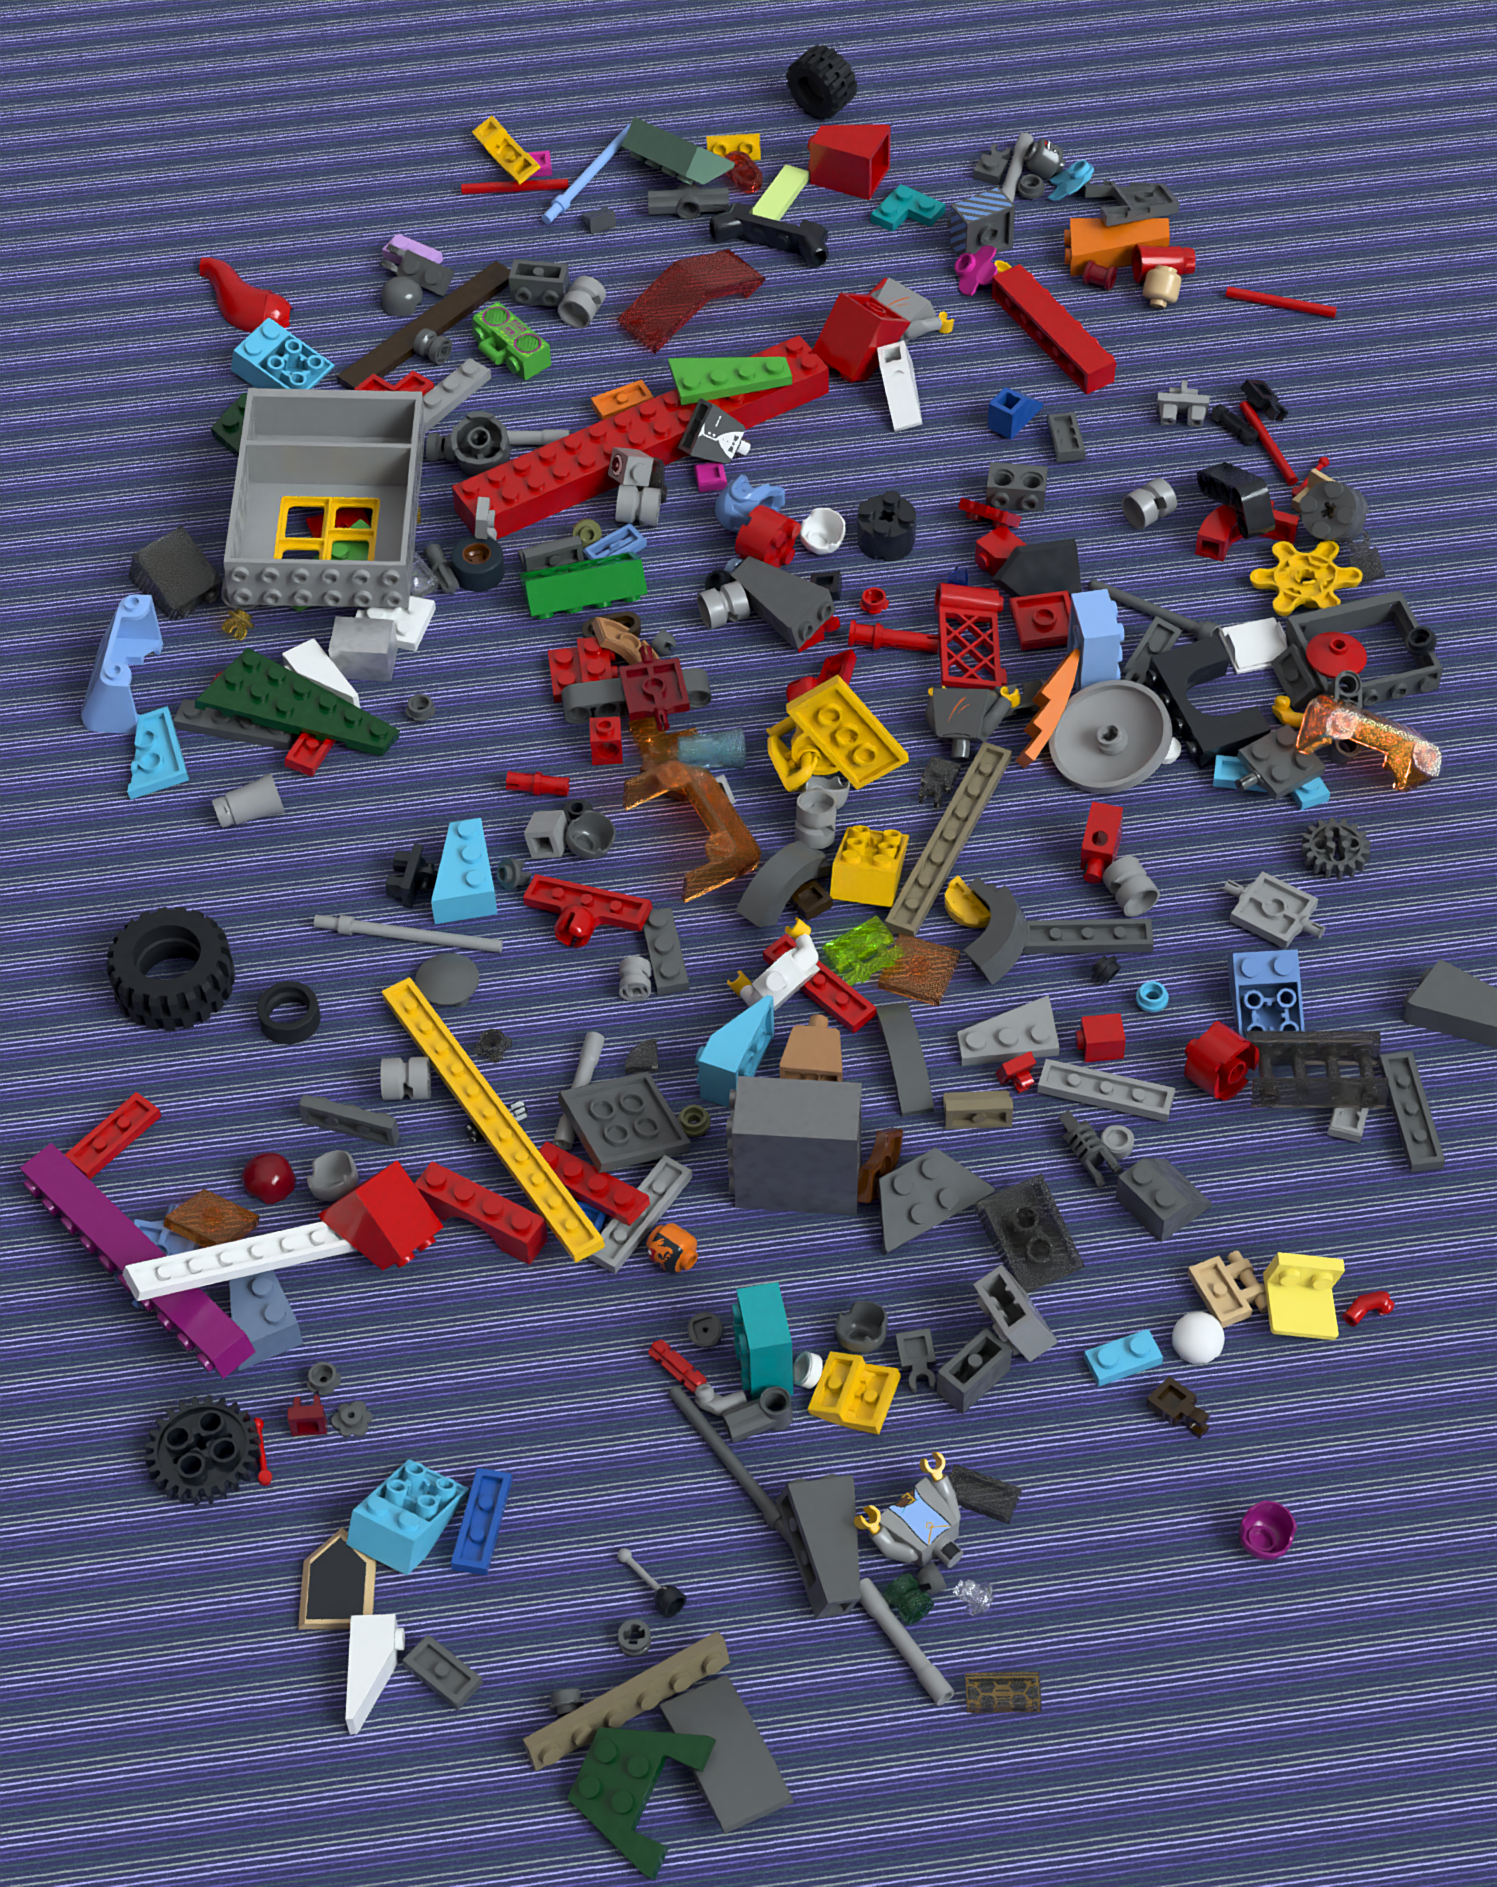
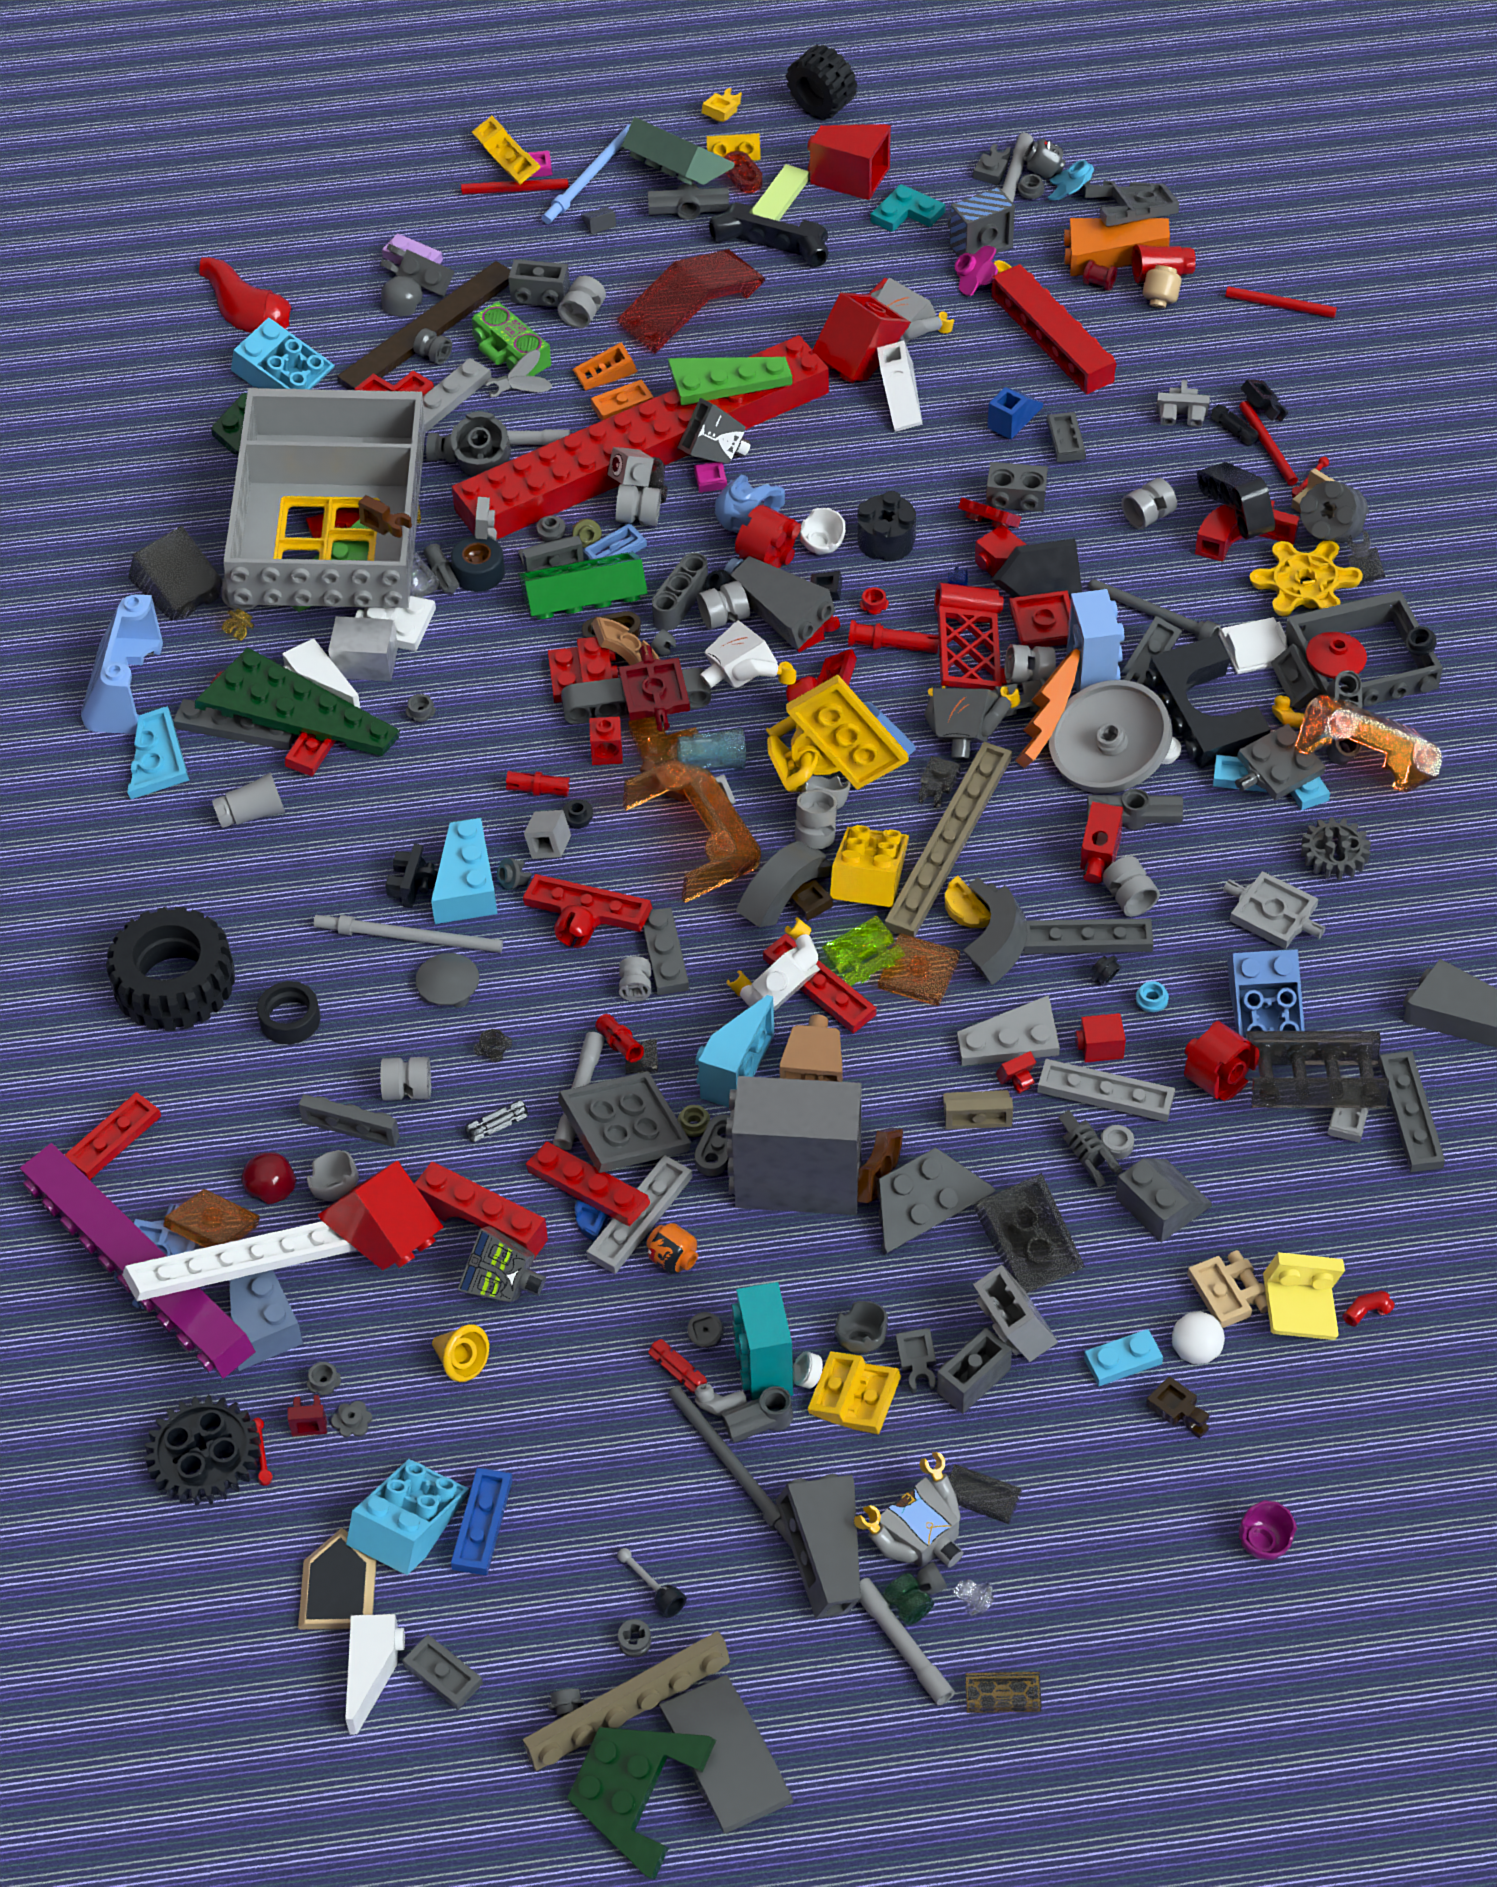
yellow plate [381,977,605,1263] -> none
dark grey hair [565,810,616,860] -> none
dark grey slope [876,1002,934,1117] -> none
none -> reddish brown plate [358,495,412,538]
none -> yellow hat [432,1324,489,1382]
none -> torso [457,1226,546,1302]
none -> light grey piece [485,349,552,397]
none -> dark grey plate [536,516,566,542]
none -> orange slope [573,342,638,391]
none -> red pin [595,1014,644,1063]
none -> dark grey beam [652,553,708,631]
none -> dark grey plate [695,1115,730,1176]
none -> white torso [700,620,797,689]
none -> yellow plate [701,88,742,122]
none -> medium blue tile [865,701,916,757]
none -> light grey wheel [1004,644,1056,684]
none -> dark grey piece [1087,788,1183,830]

